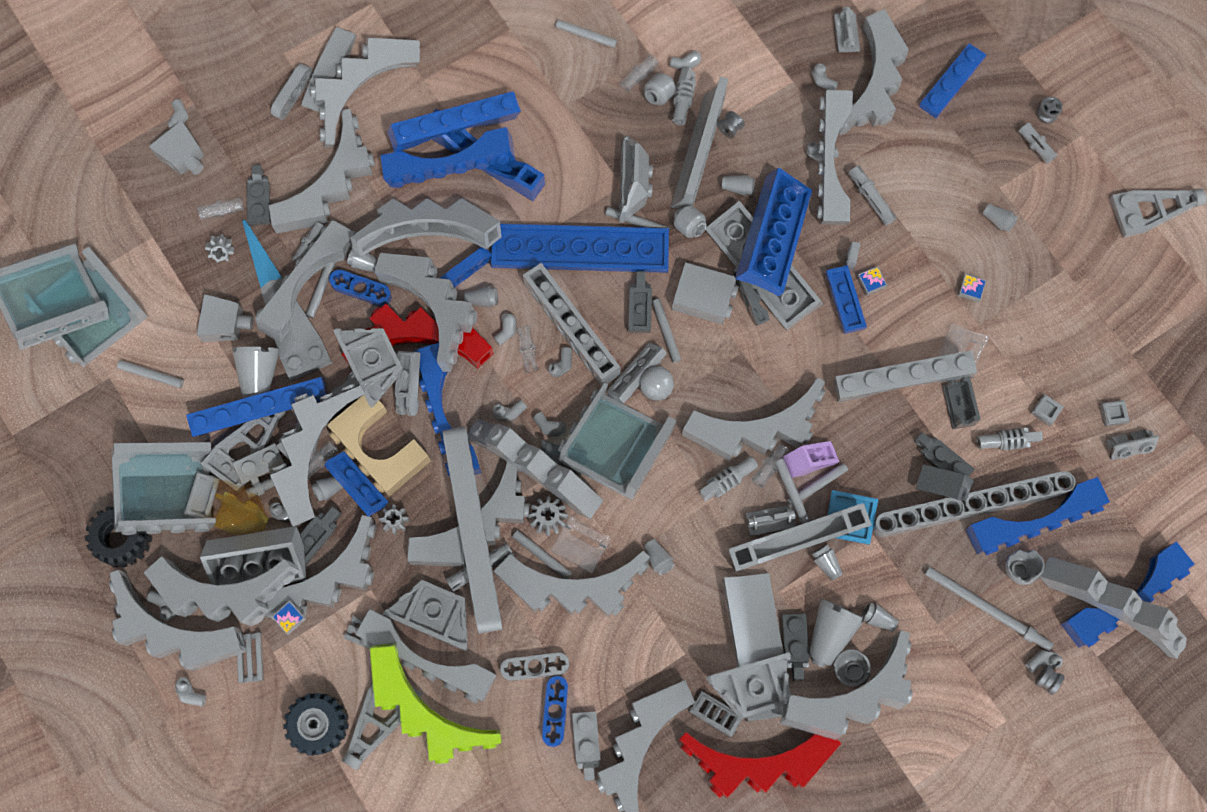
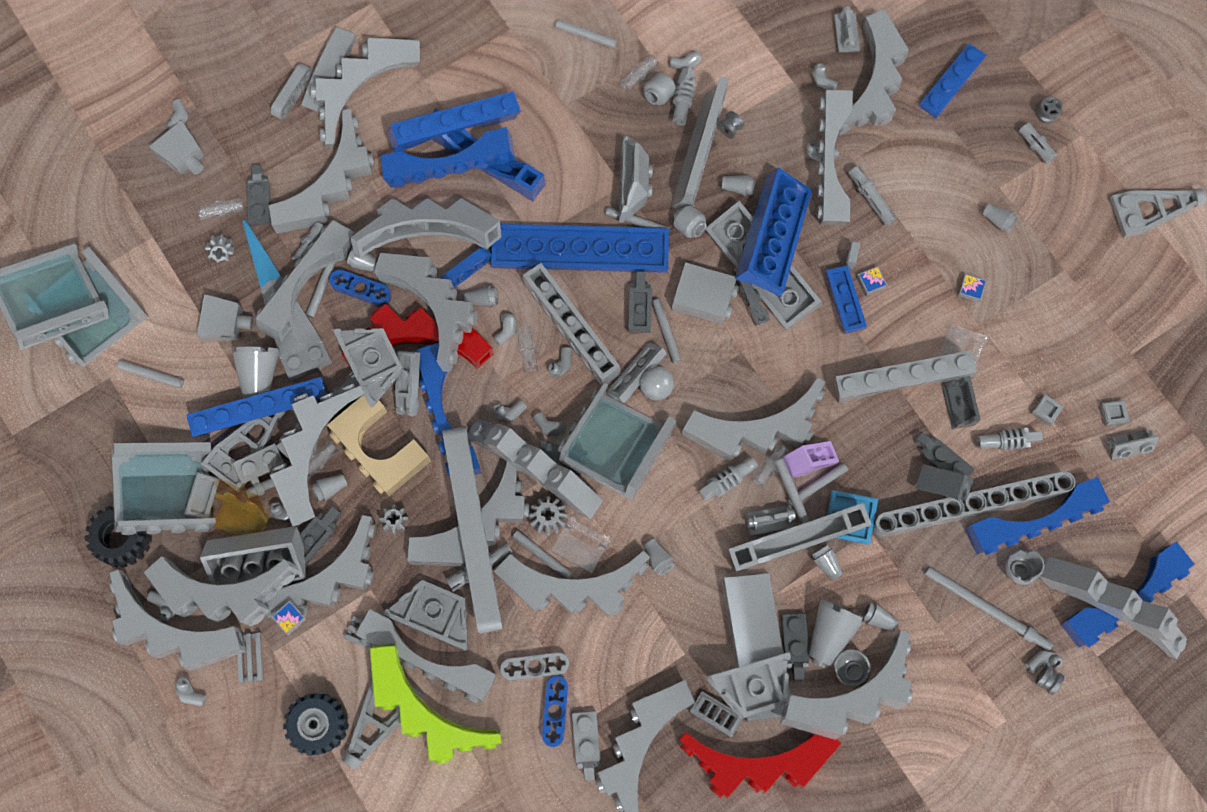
blue plate [324,451,388,517] -> none

